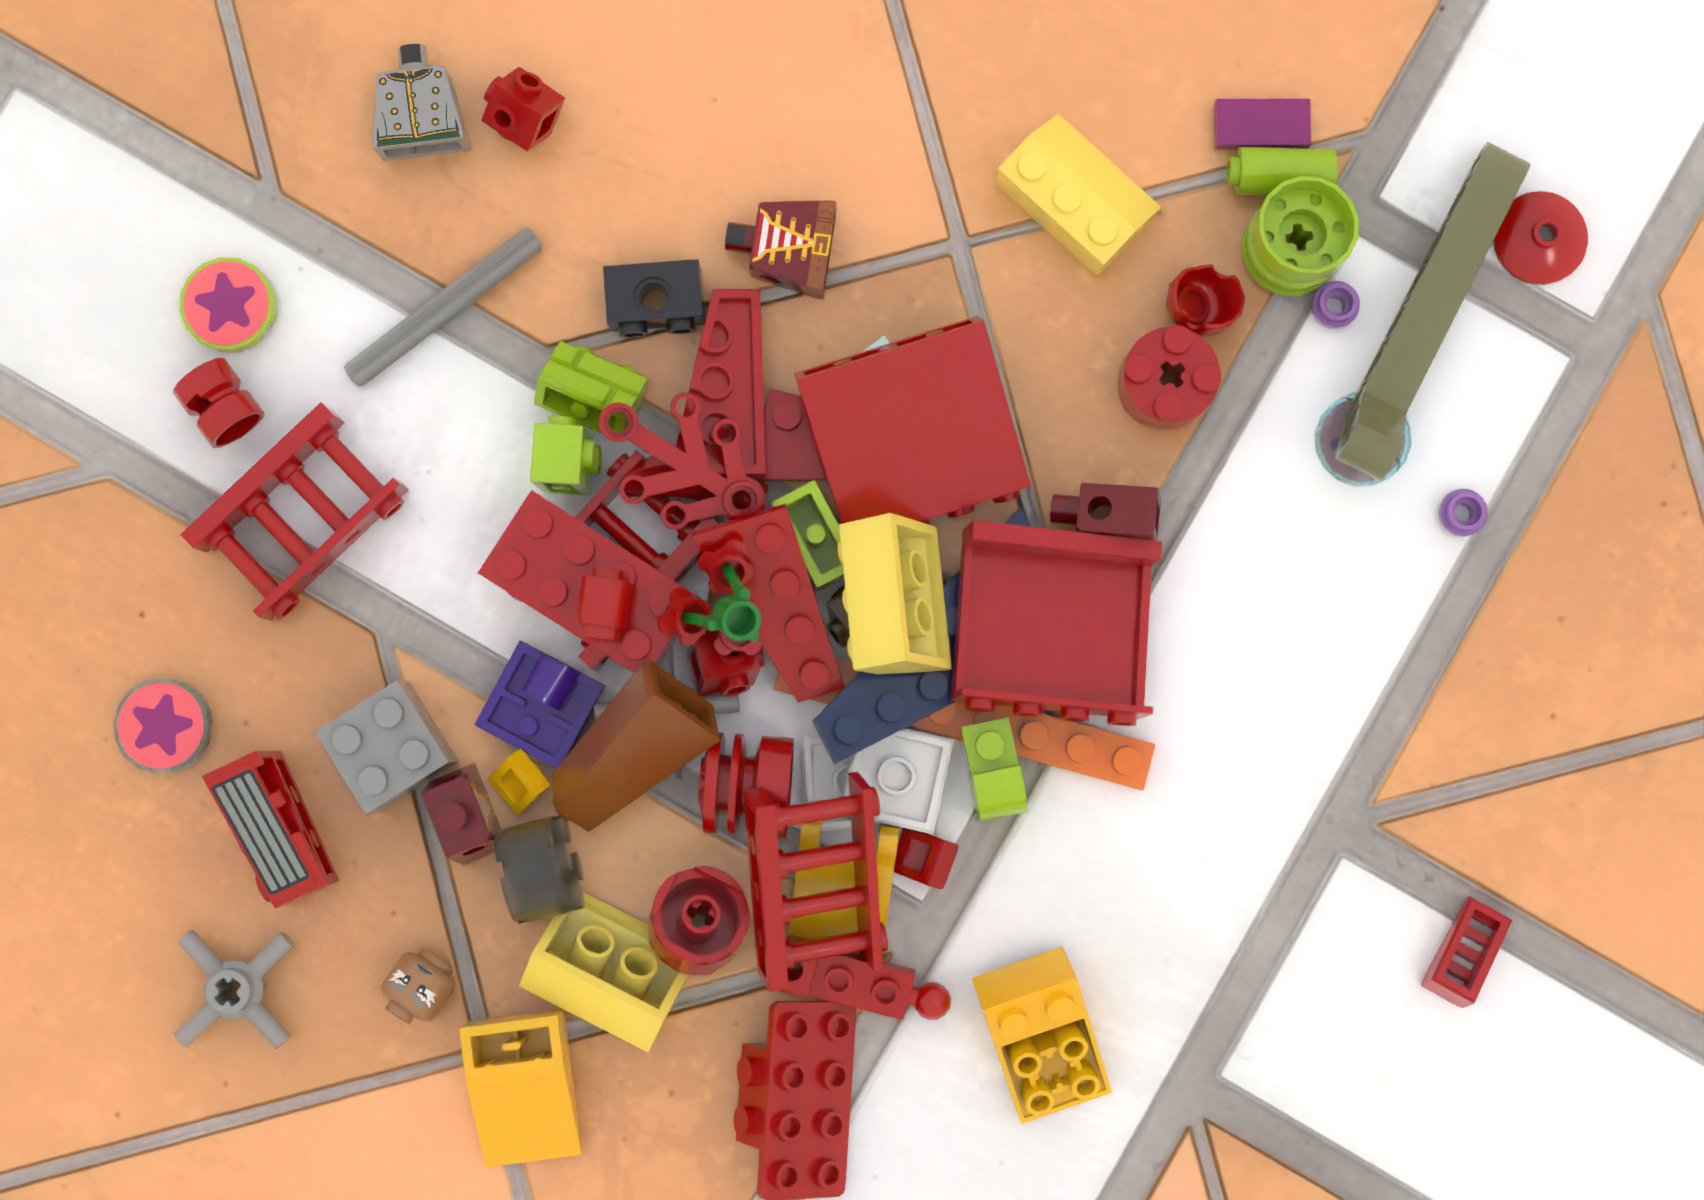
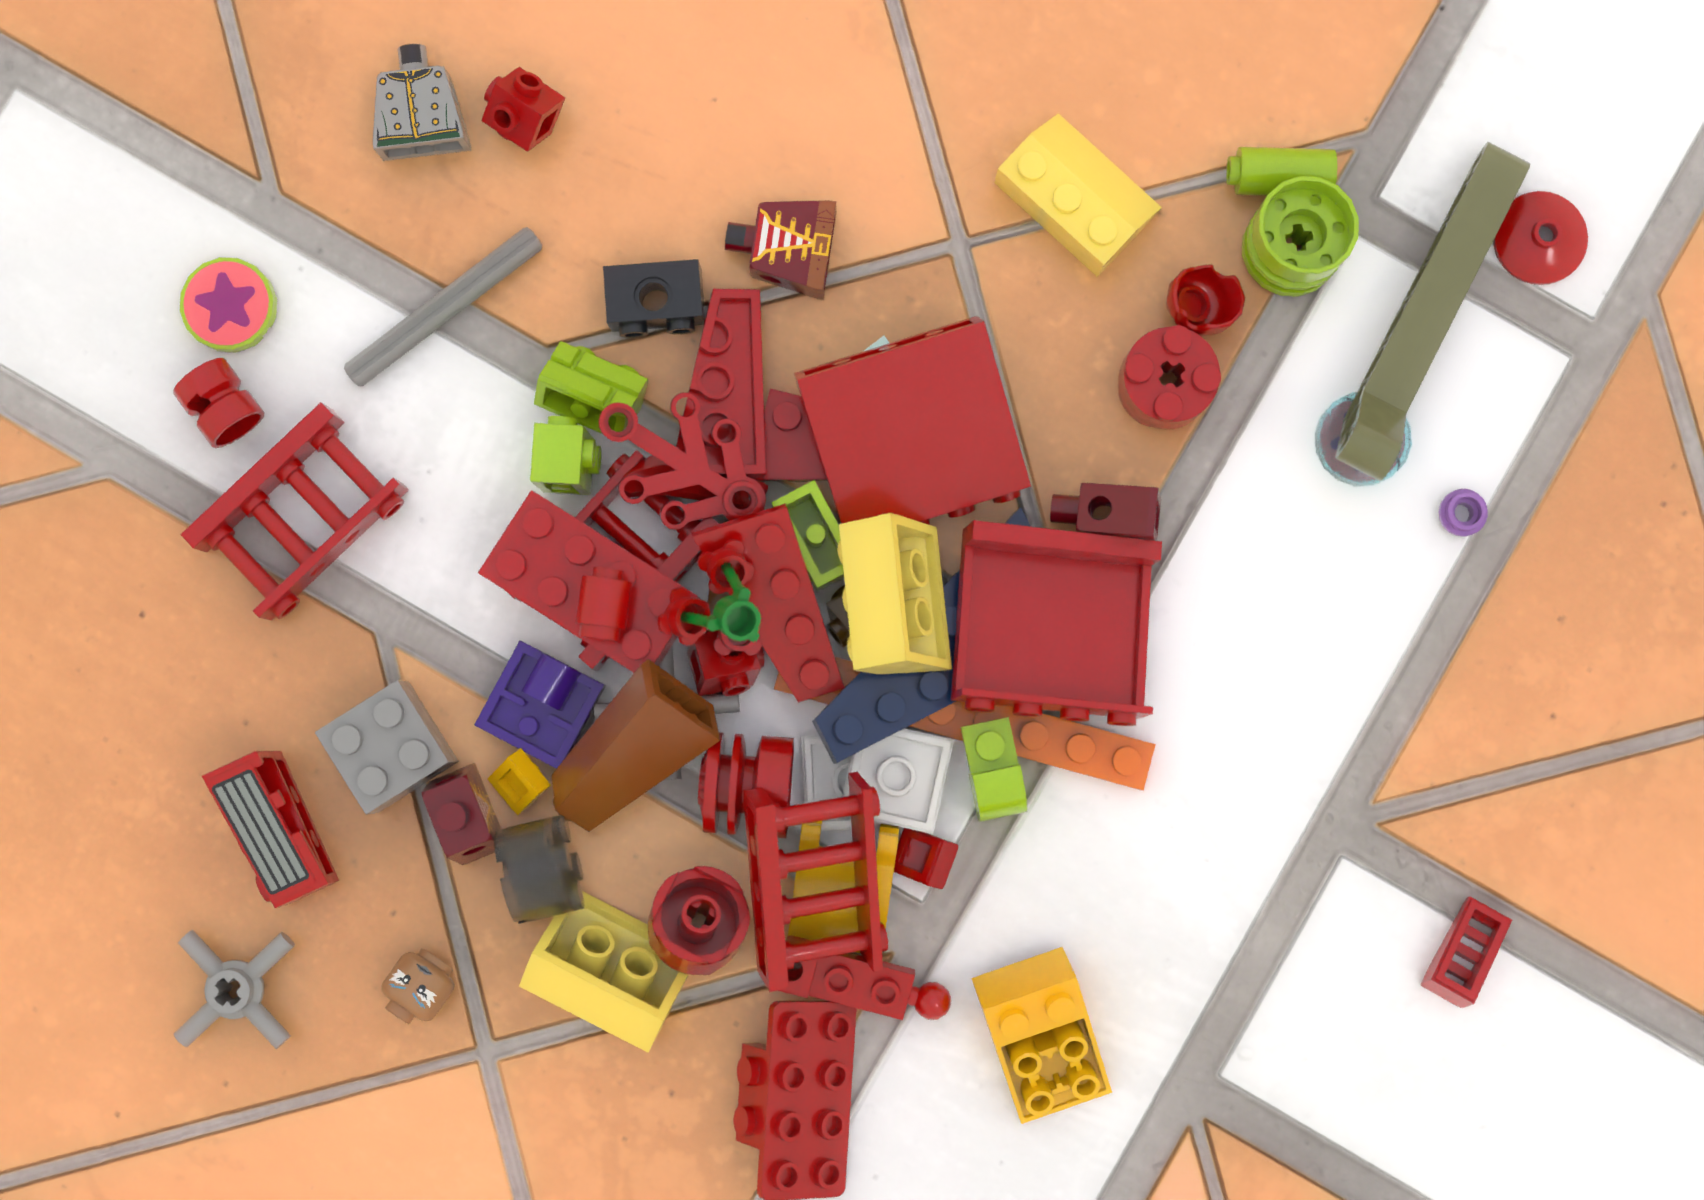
tile [113,678,213,773] -> none
yellow slope [459,1009,582,1168] -> none
magenta tile [1214,99,1311,150] -> none
medium lavender plate [1311,281,1360,329] -> none

